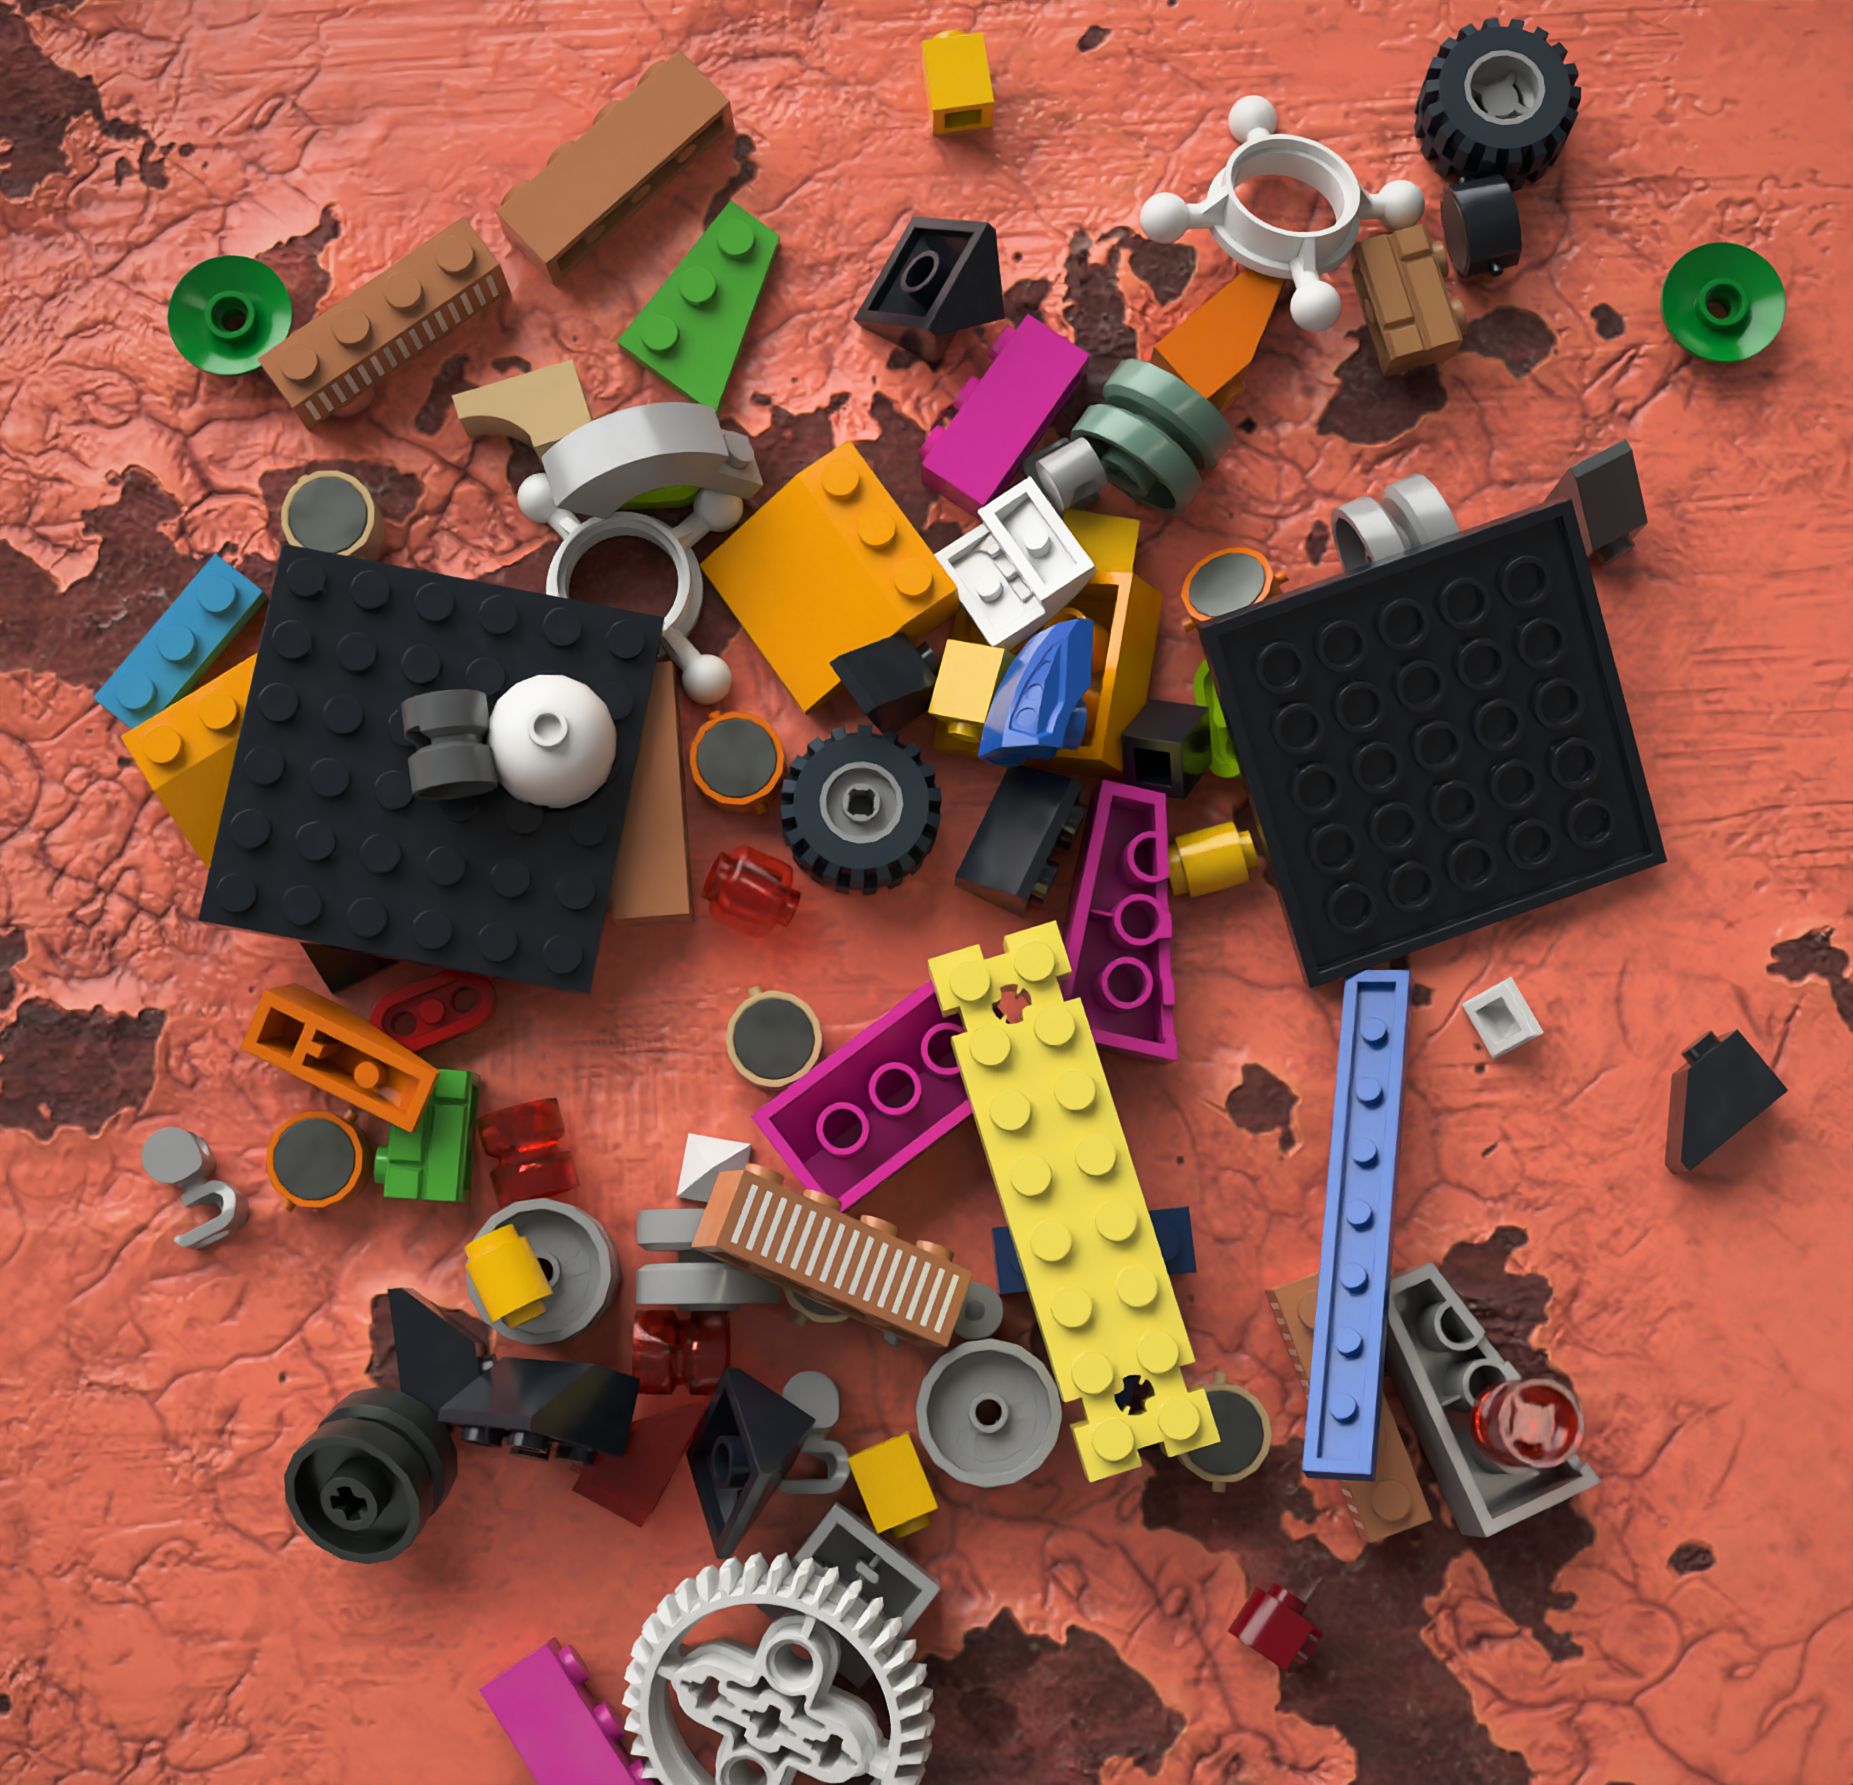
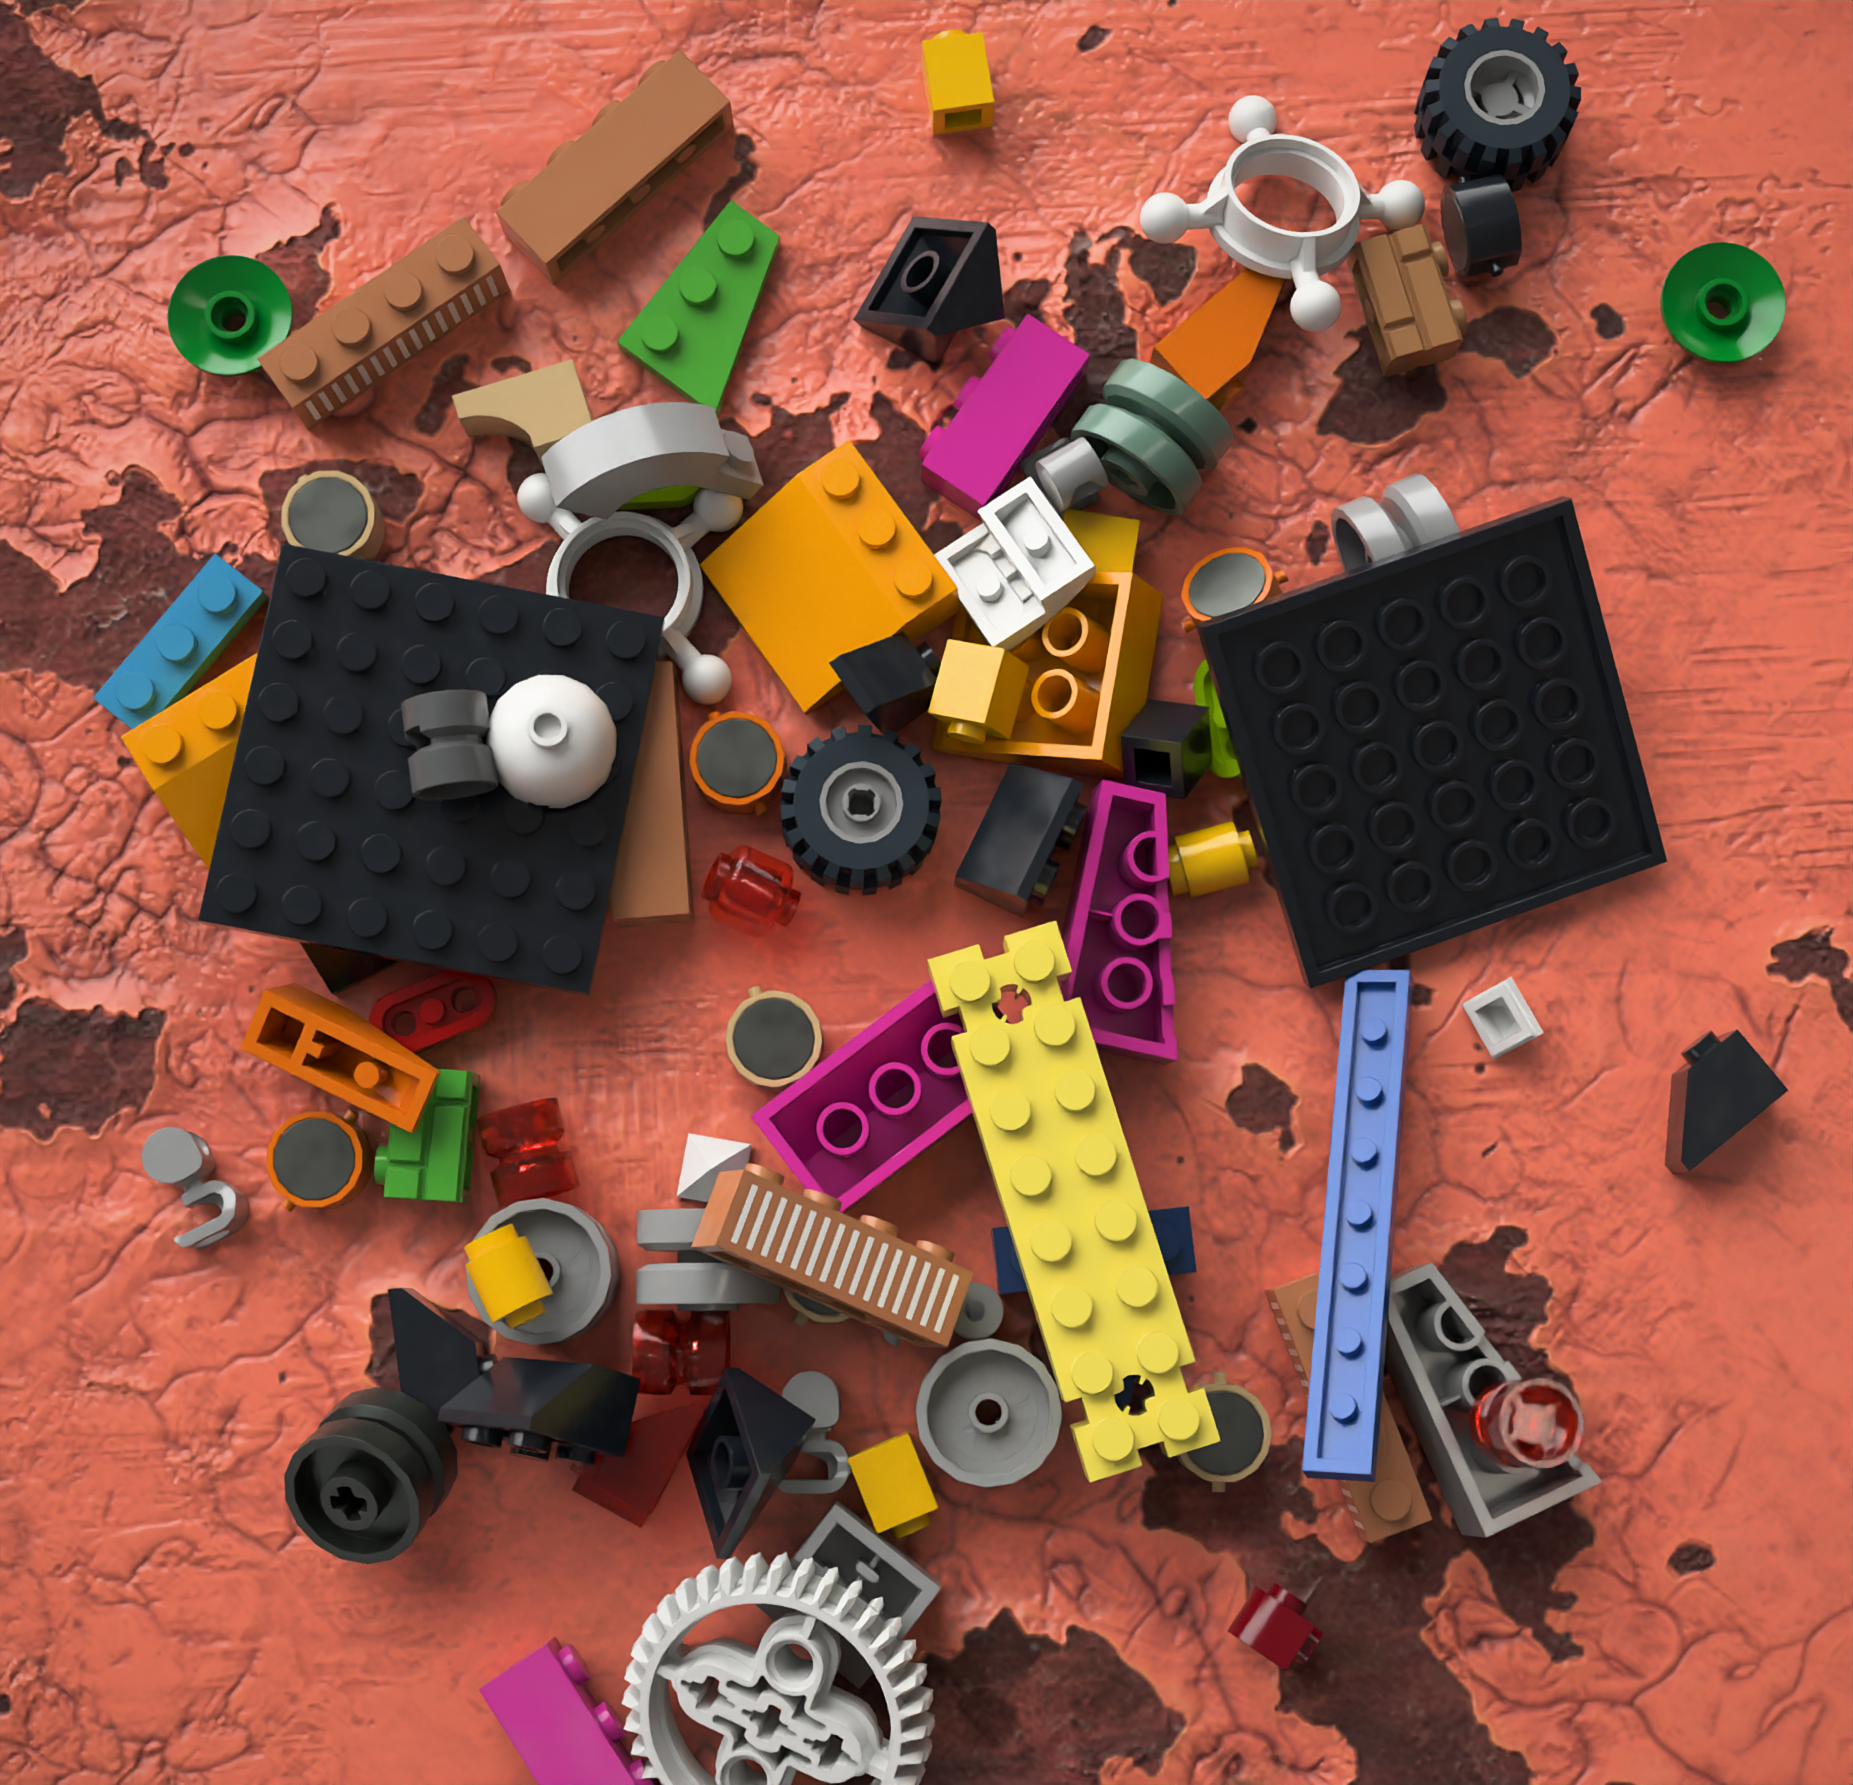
blue slope [978,618,1094,768] -> none
dark grey slope [1543,439,1648,566] -> none

